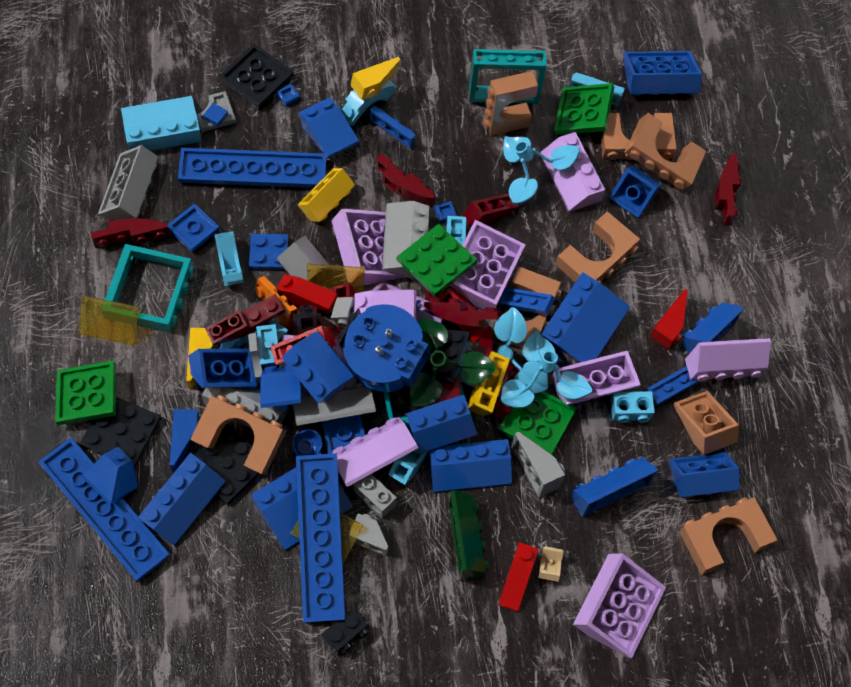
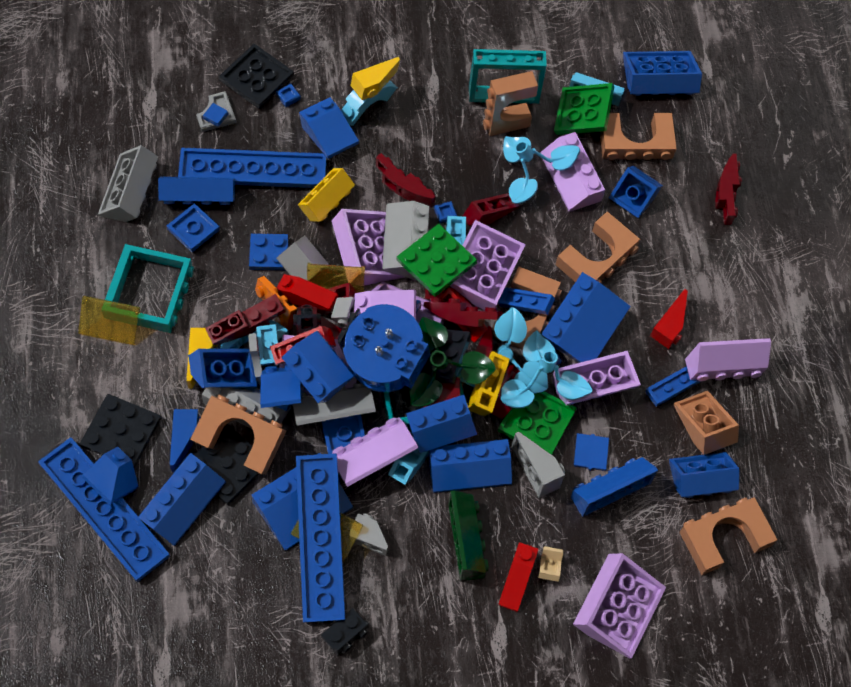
green plate [55,360,116,426] -> none
dark red slope [90,218,170,248] -> none
medium azure slope [121,96,202,151] -> none
medium azure arch [215,231,243,286] -> none
blue hair [291,429,323,456] -> none
light grey brick [353,474,397,519] -> none
blue plate [369,105,416,149] -> none
medium azure brick [610,391,654,423] -> none
nougat arch [624,113,706,191] -> none
blue slope [681,302,744,353] -> none
none -> blue brick [158,177,235,205]
none -> blue piece [573,433,609,471]

